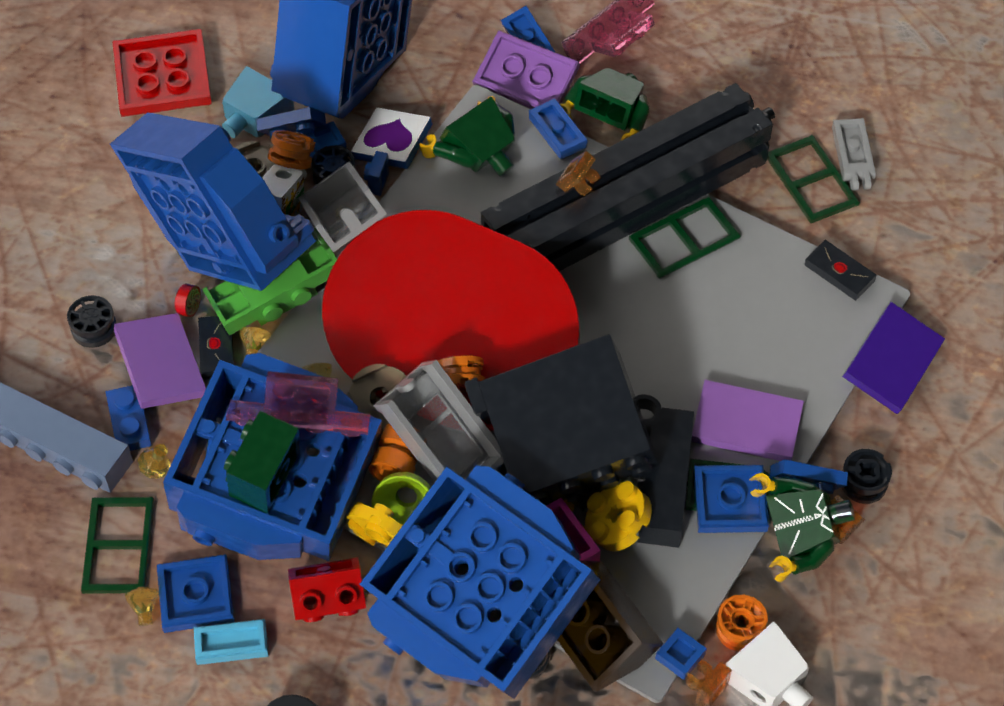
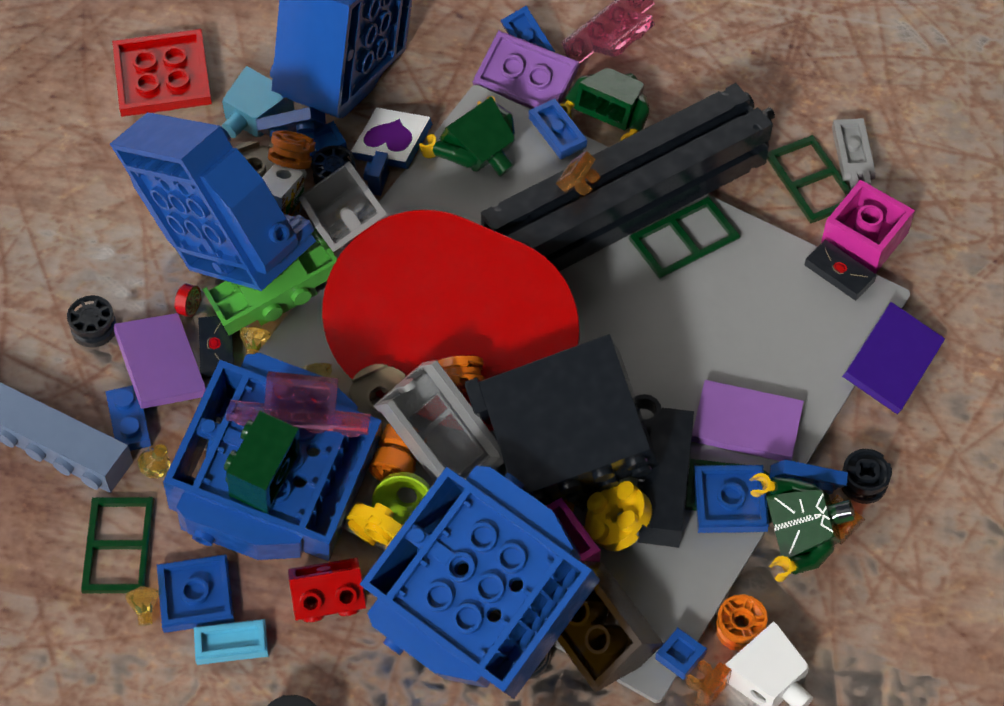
none -> dark pink brick [821,180,915,274]

